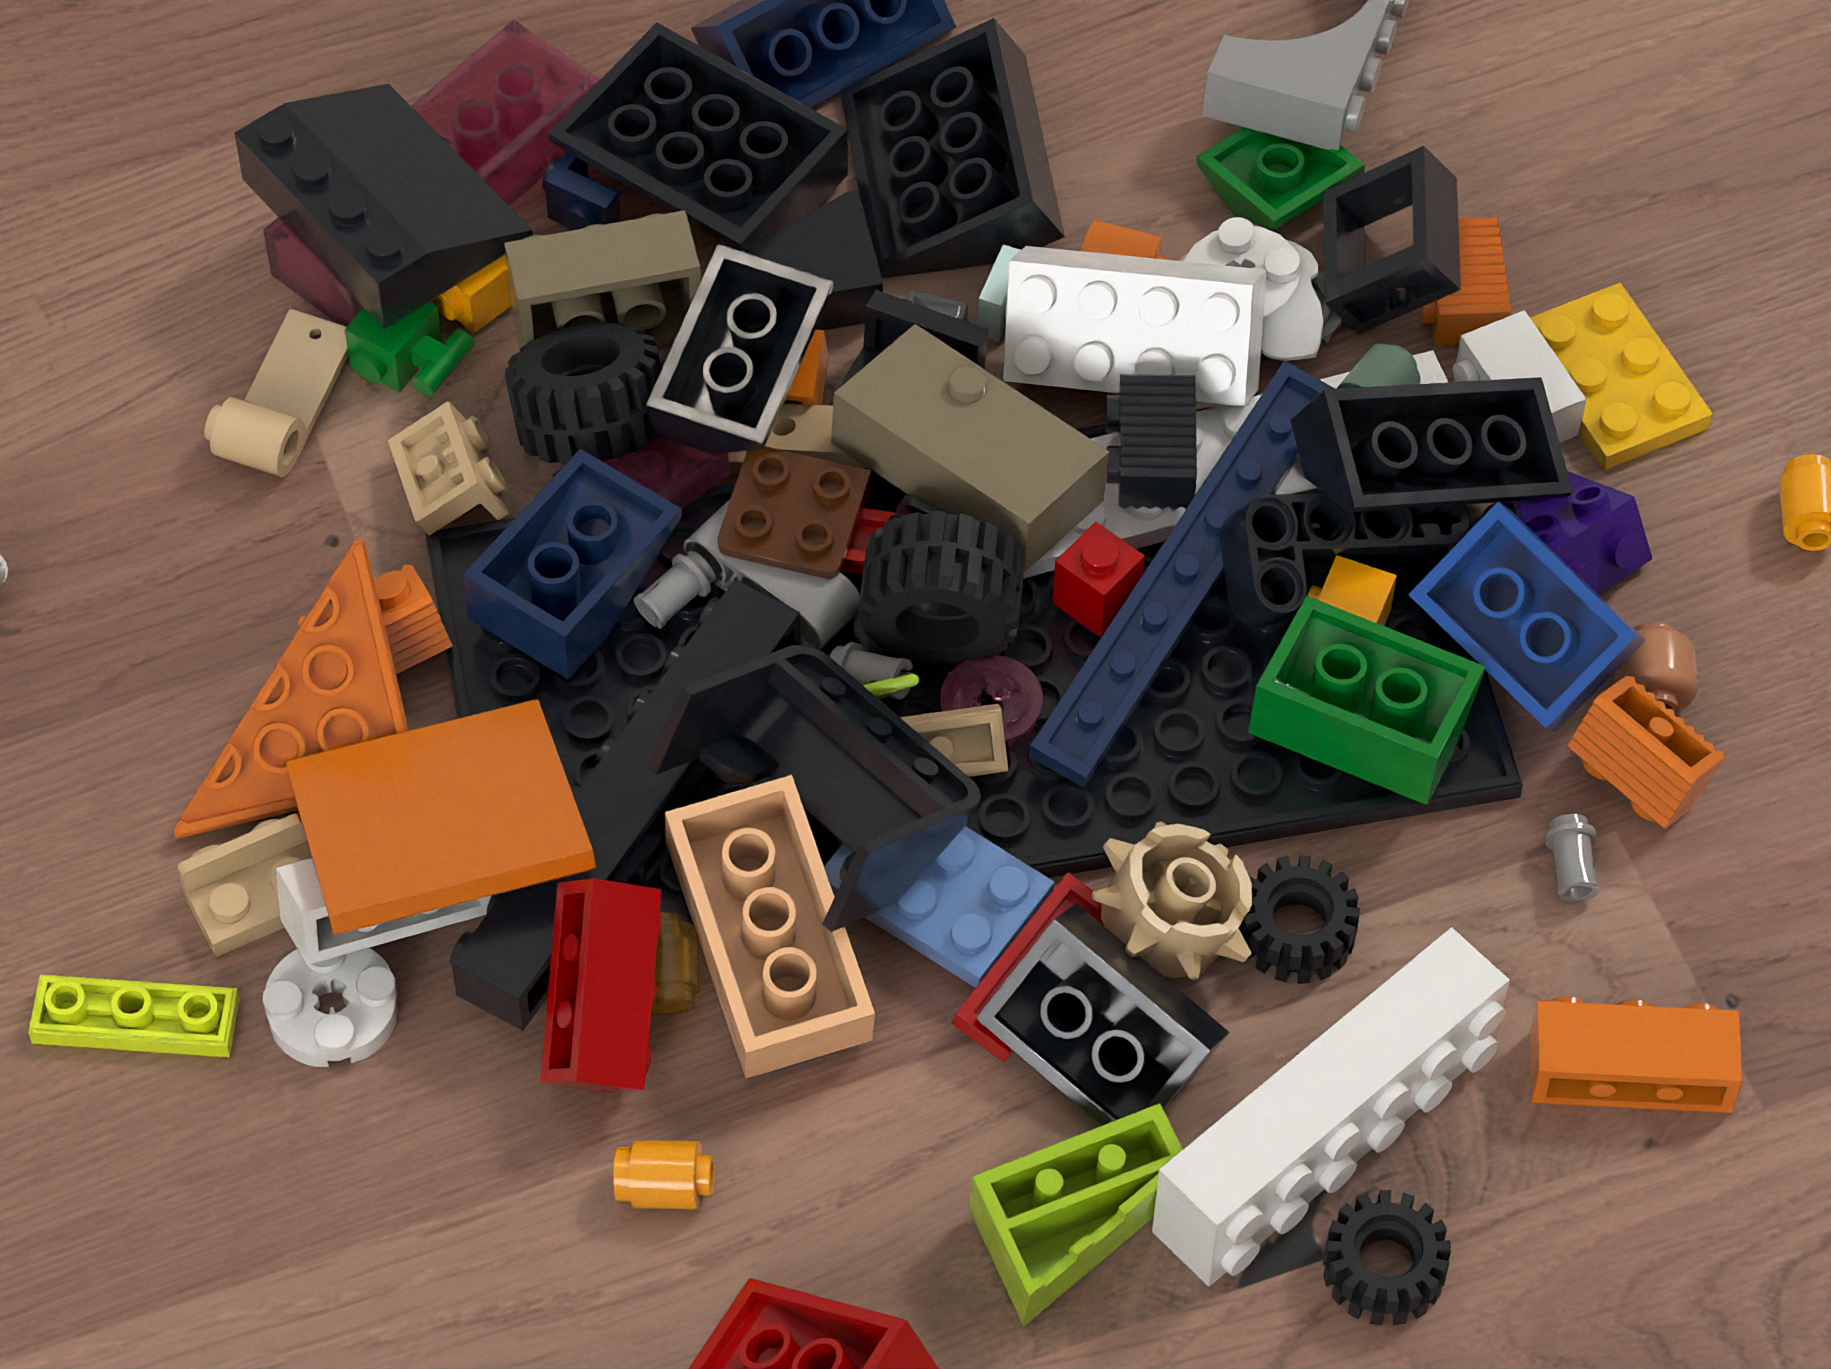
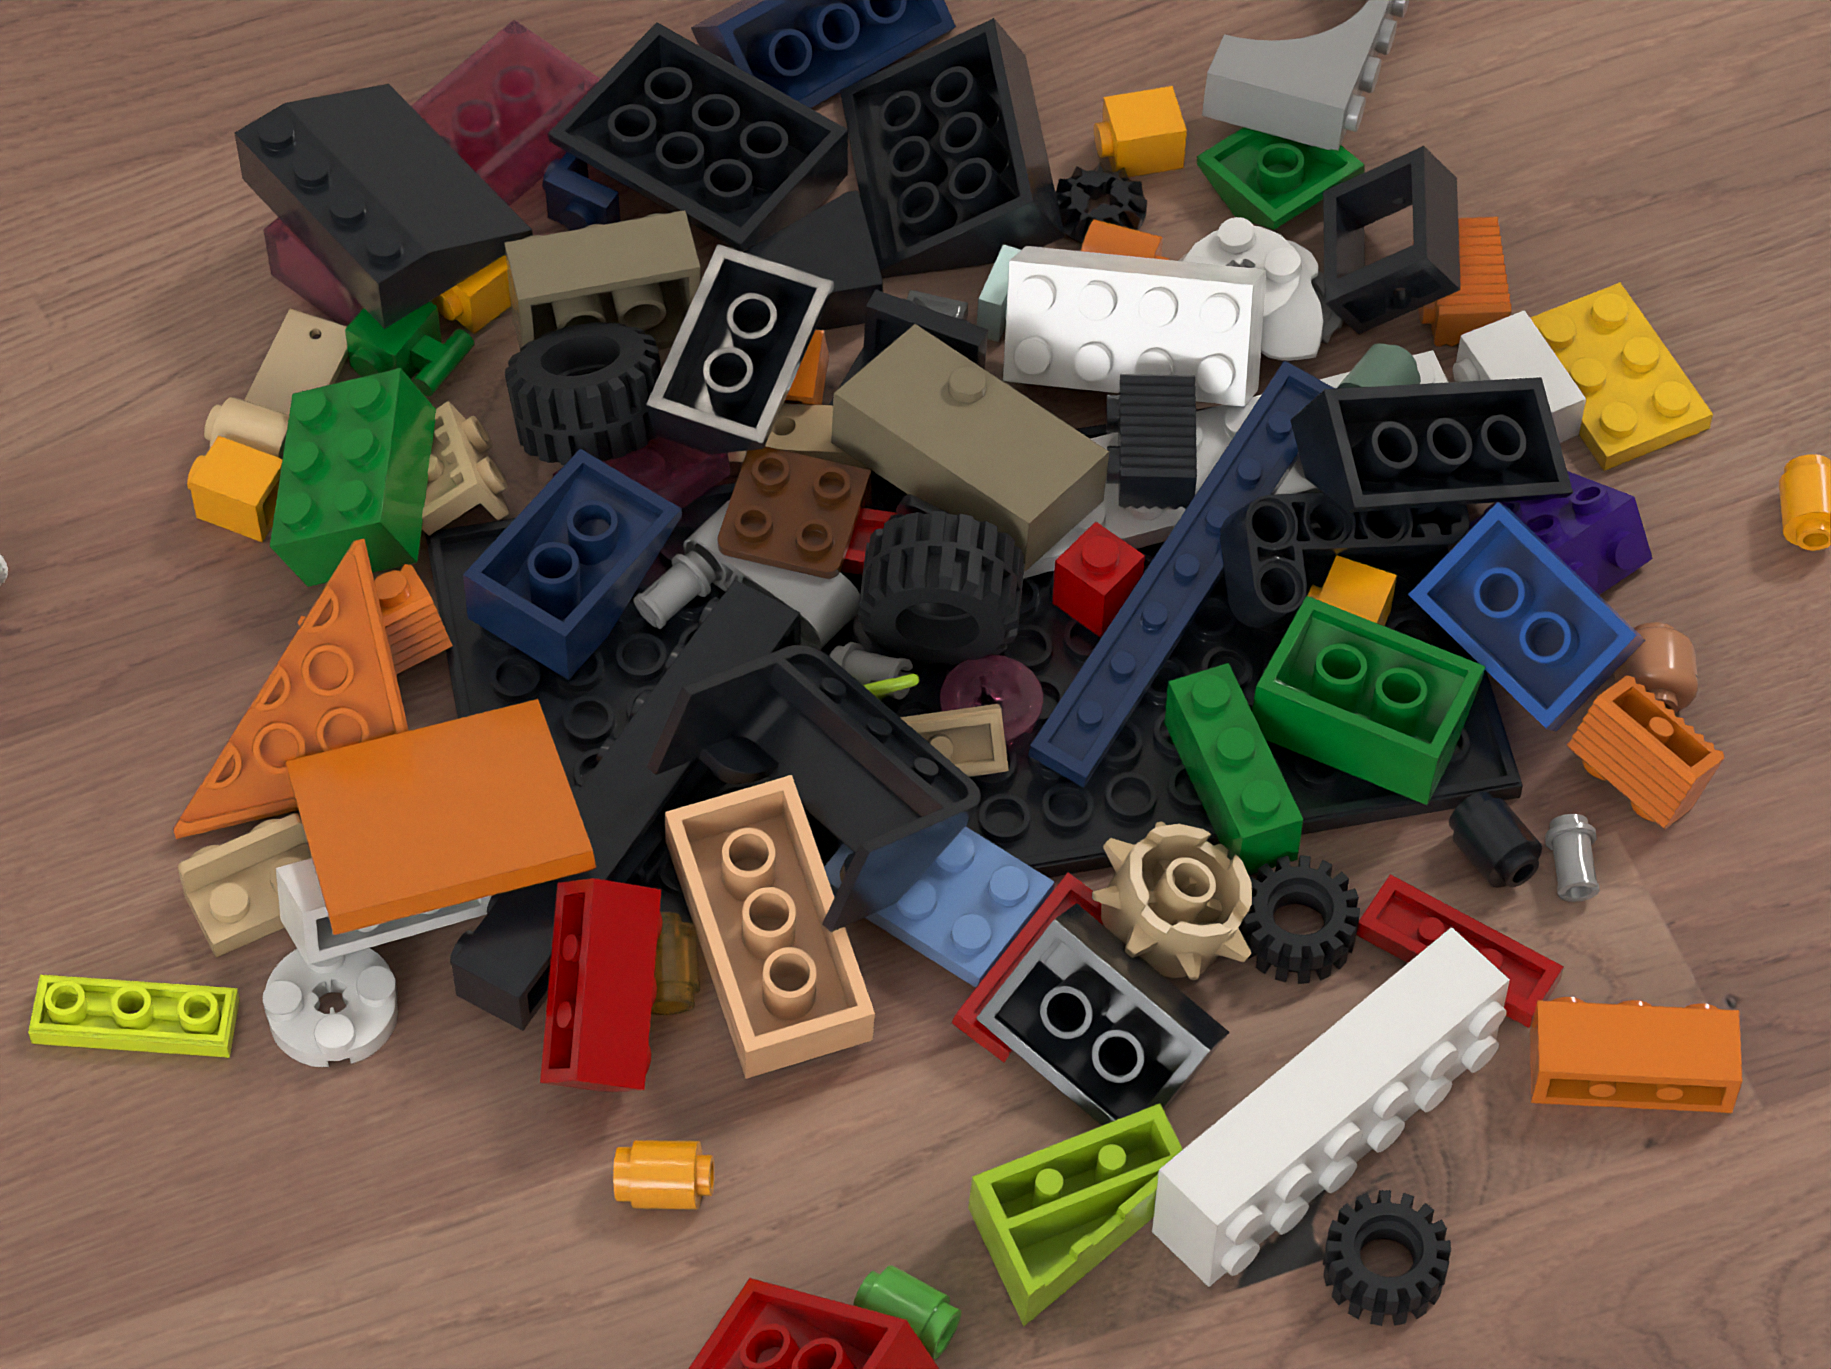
none -> light orange brick [187,435,283,542]
none -> green brick [270,368,436,587]
none -> bright green brick [853,1265,961,1360]
none -> black gear [1055,162,1147,243]
none -> light orange brick [1094,86,1187,178]
none -> green brick [1165,663,1303,876]
none -> red plate [1356,874,1564,1028]
none -> black brick [1449,792,1542,888]

